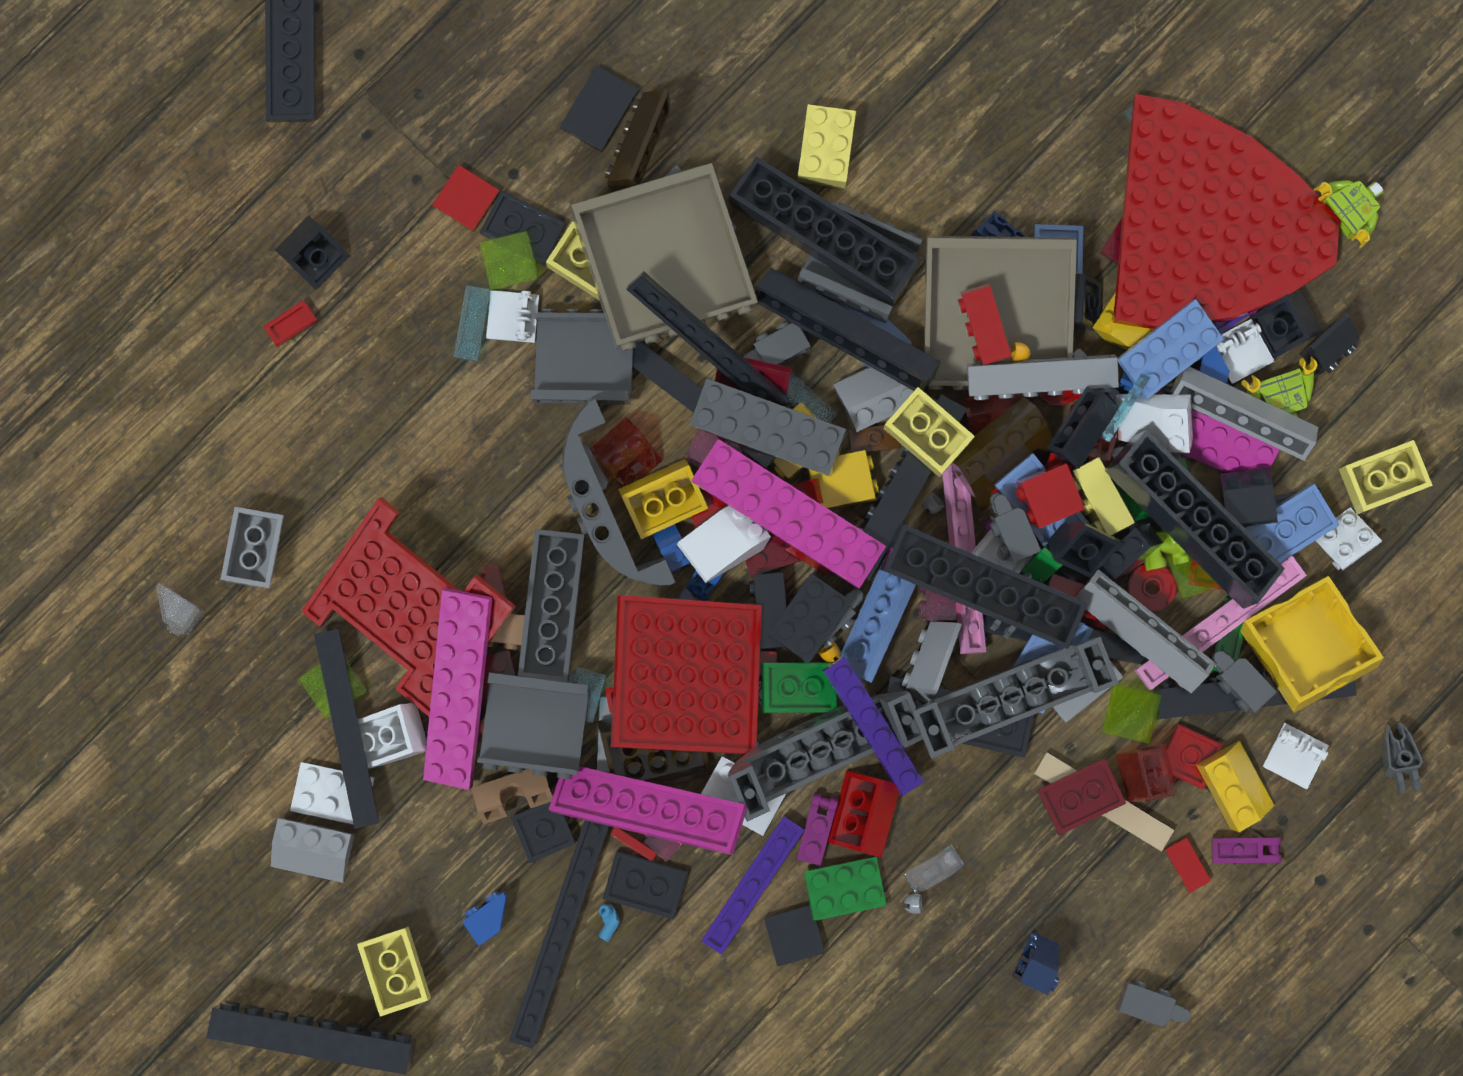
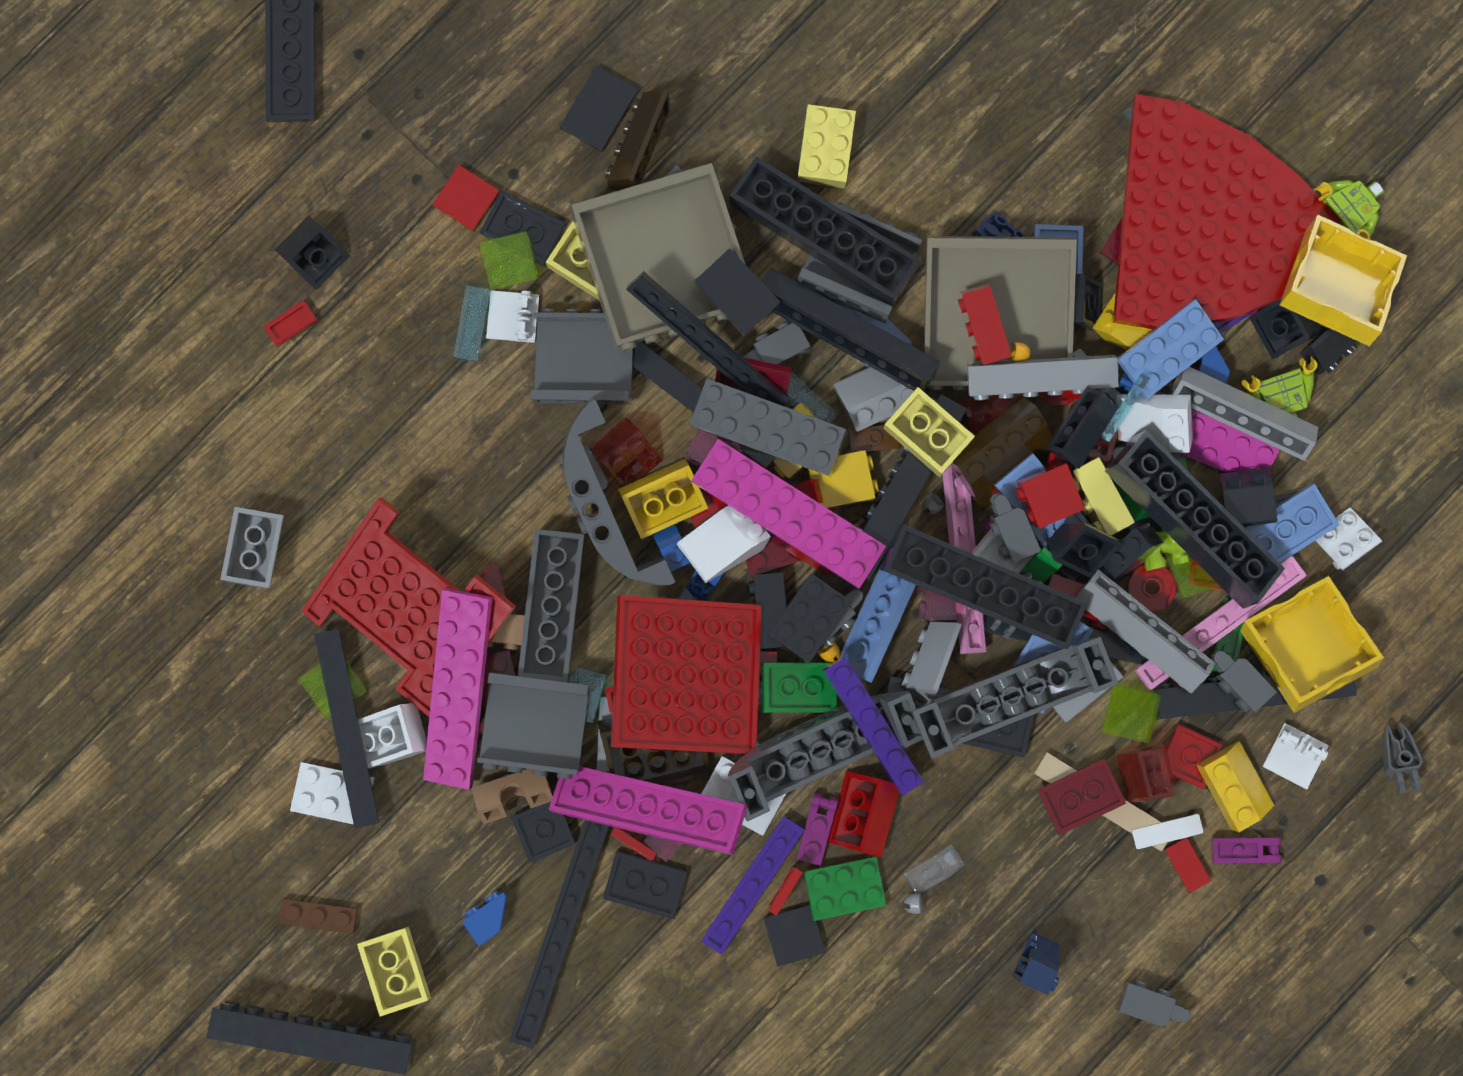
clear slope [156,583,204,637] -> none
light grey slope [271,818,355,883] -> none
dark azure arm [598,904,620,942] -> none
white hinge [1216,319,1274,384] -> none
light yellow brick [1339,440,1433,514] -> none
none -> reddish brown plate [279,899,358,934]
none -> black tile [693,248,780,336]
none -> red tile [768,867,803,916]
none -> white sticker [1132,814,1203,849]
none -> yellow tile [1280,215,1407,346]

